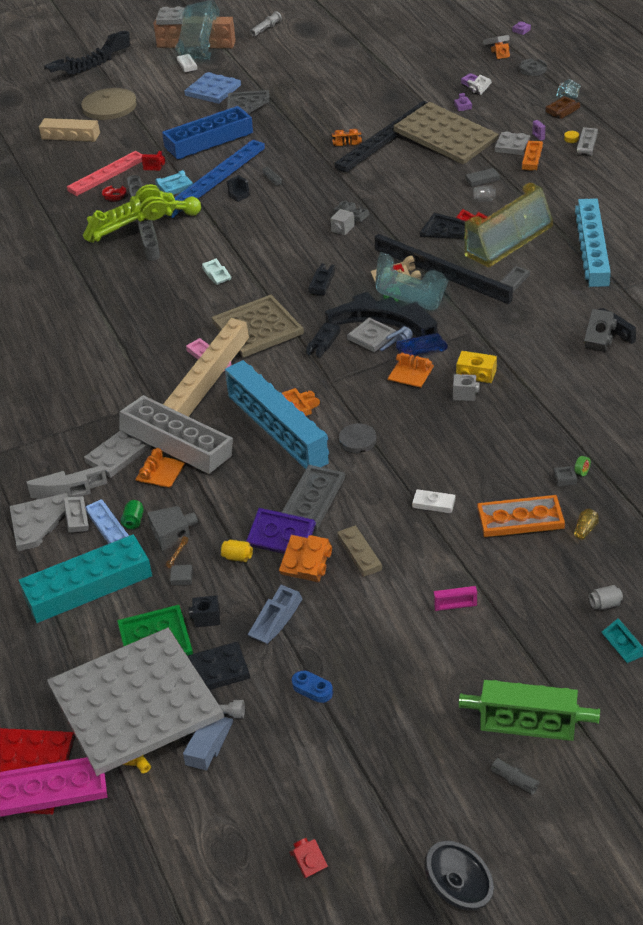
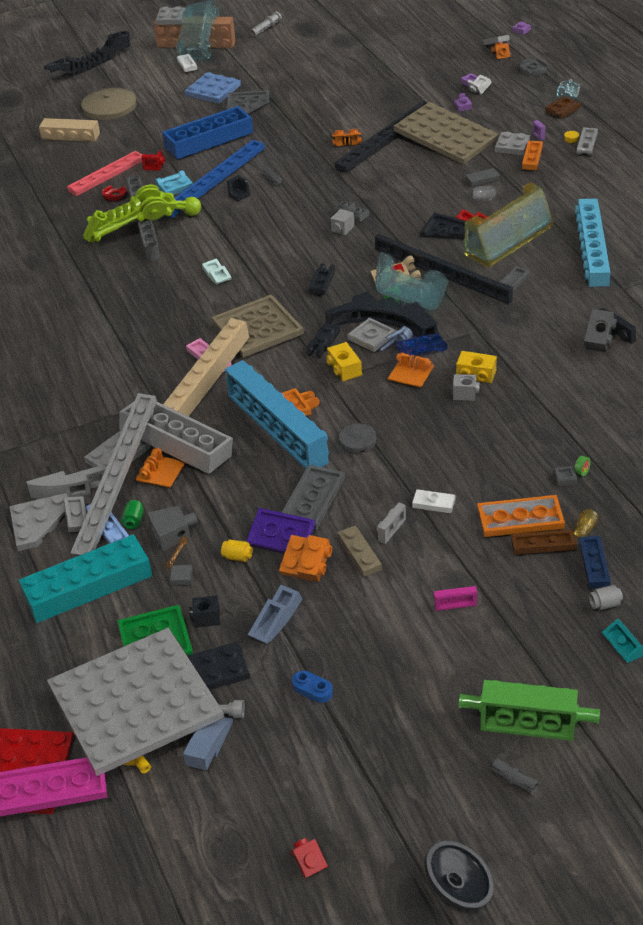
none -> light grey plate [71,393,157,557]
none -> yellow brick [326,342,362,381]
none -> light grey plate [377,503,406,544]
none -> reddish brown plate [511,530,576,555]
none -> dark blue plate [579,536,611,588]

